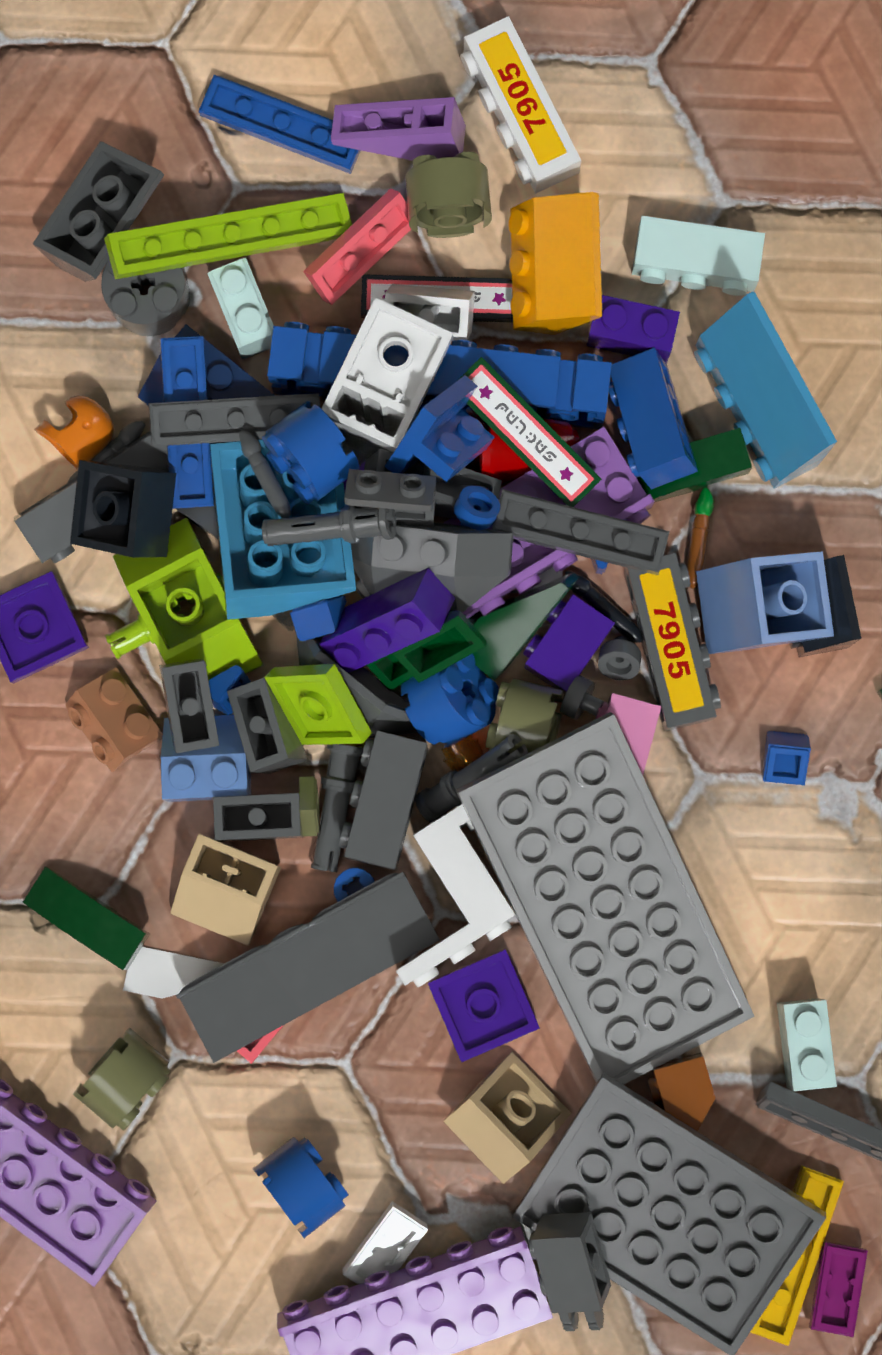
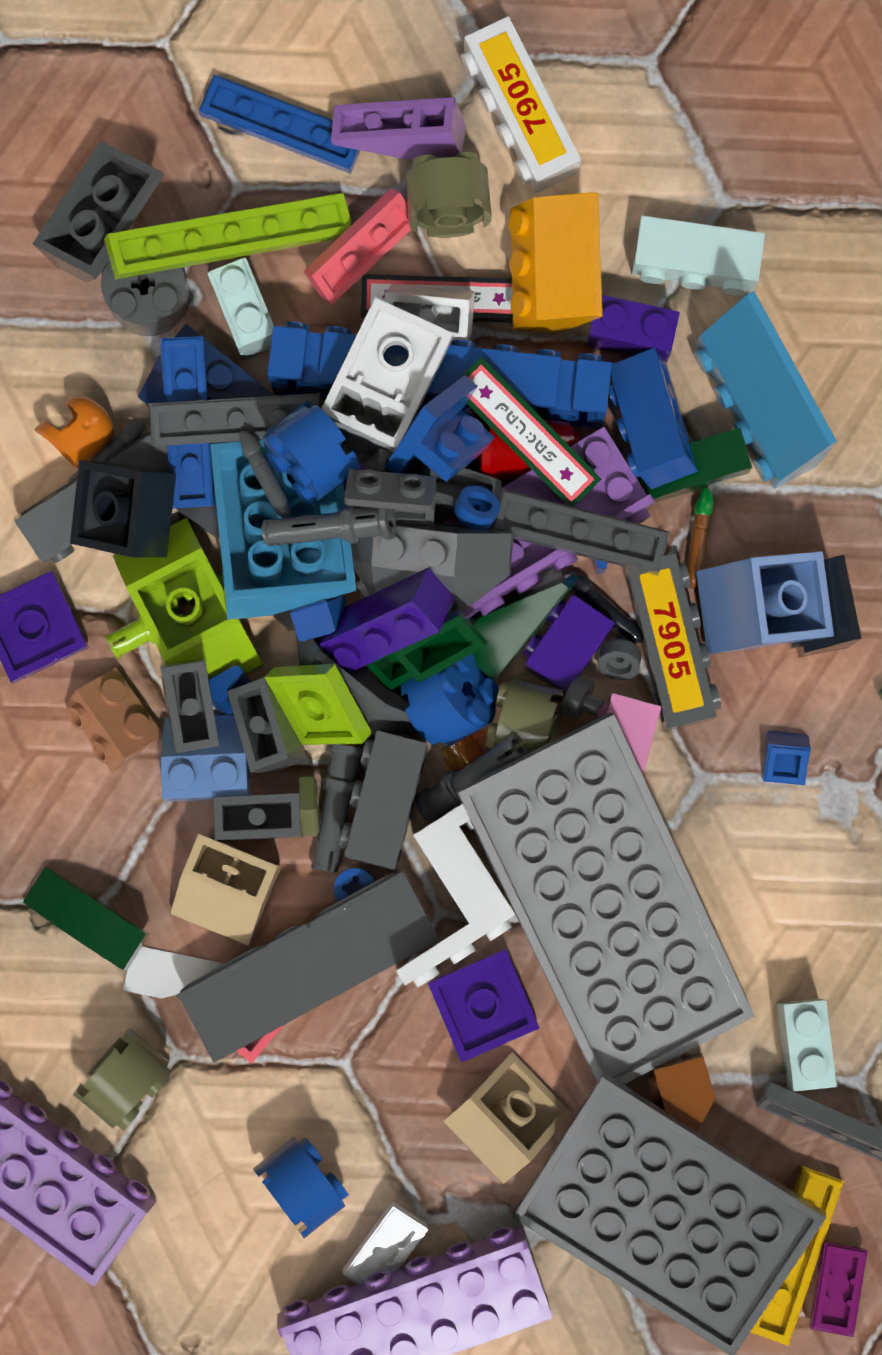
dark grey hinge [529,1212,611,1331] -> none

